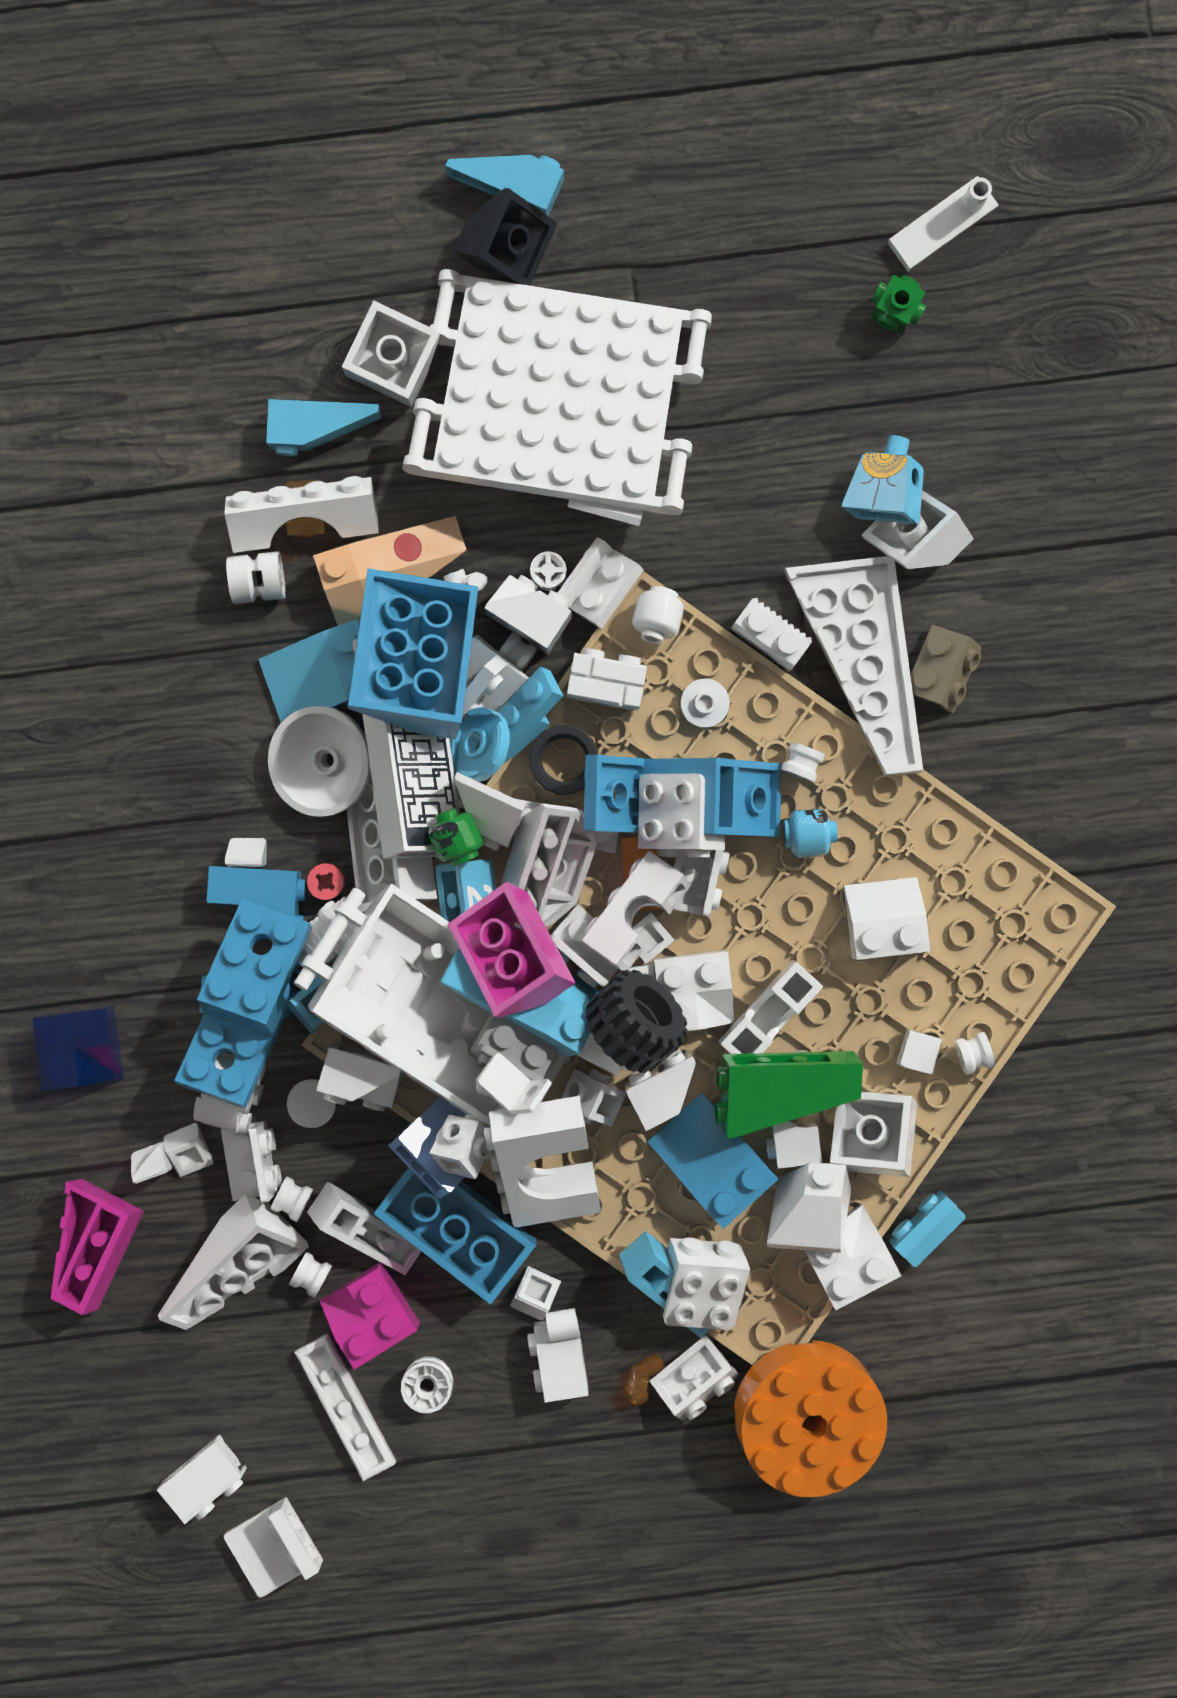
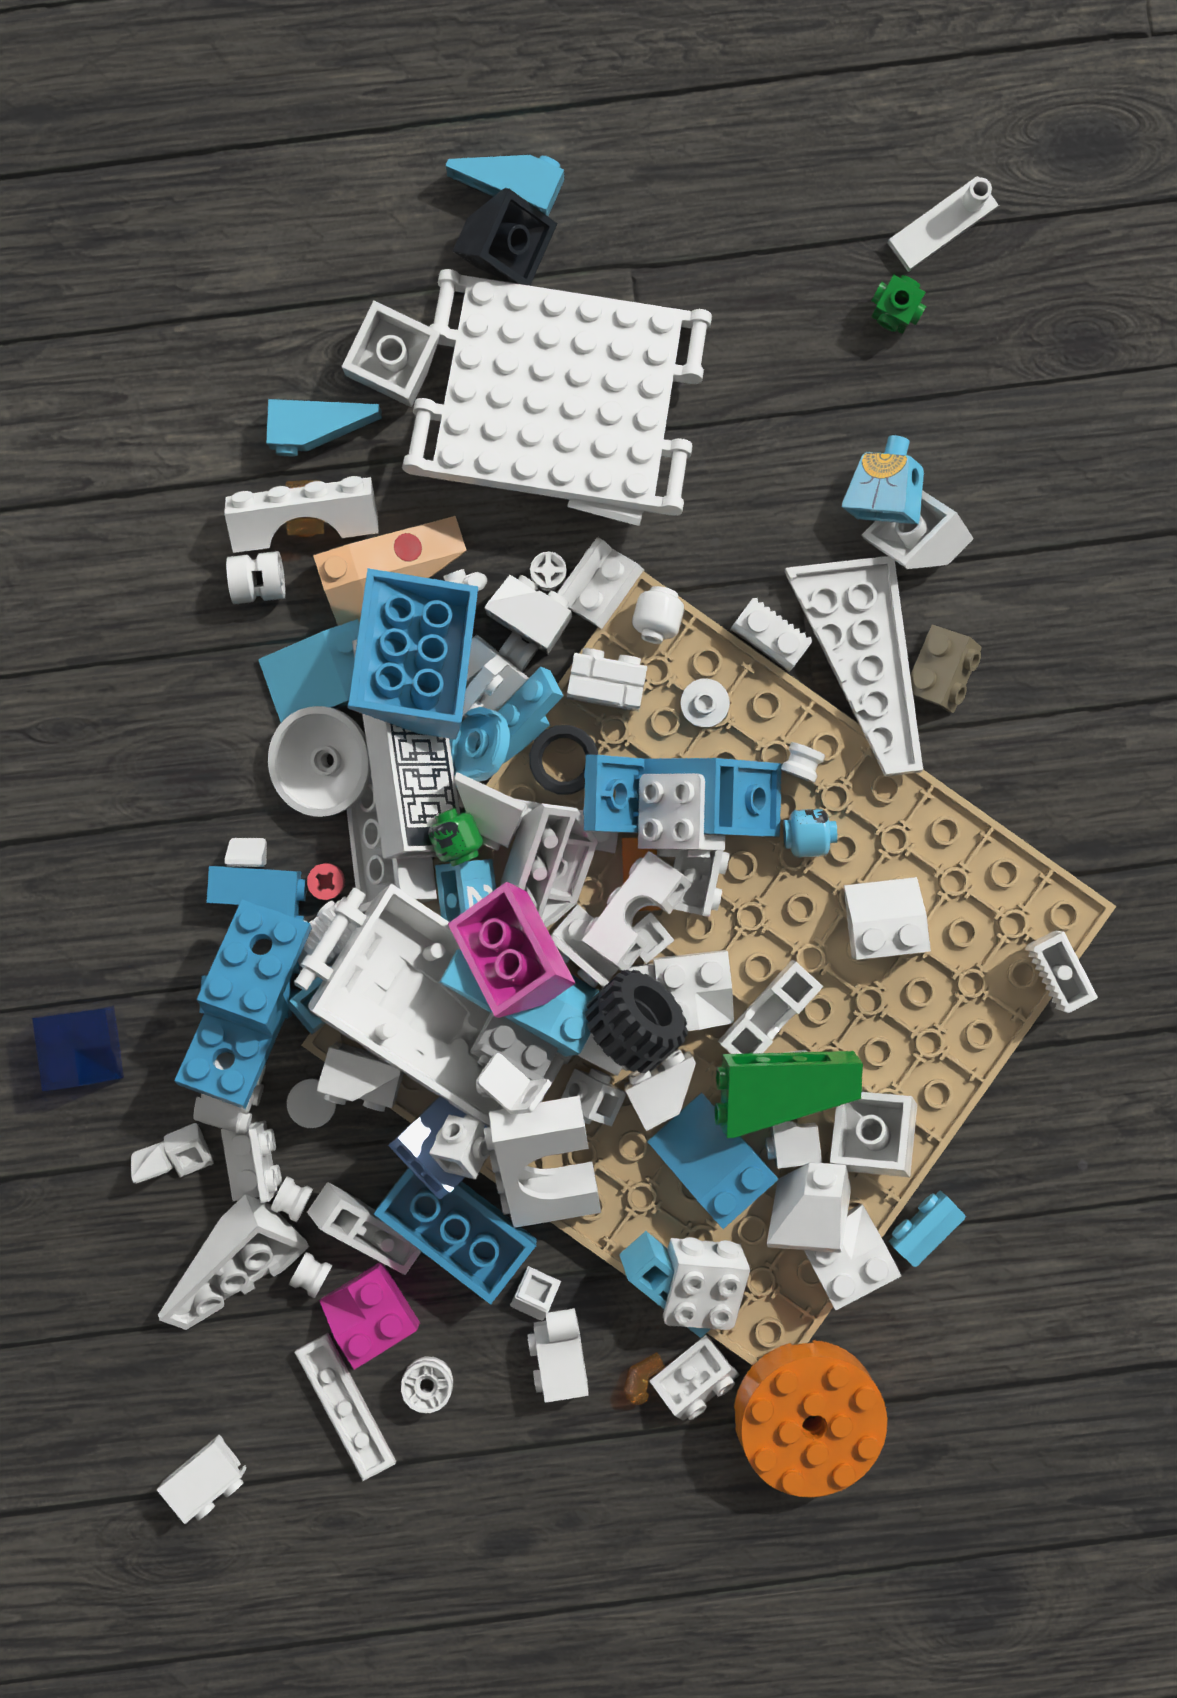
dark pink wedge [51,1179,144,1315] -> none
white bracket [224,1497,323,1597] -> none
white slope [896,1029,942,1074] -> none
white wheel [955,1032,995,1075] -> none
none -> white brick [1025,930,1098,1013]

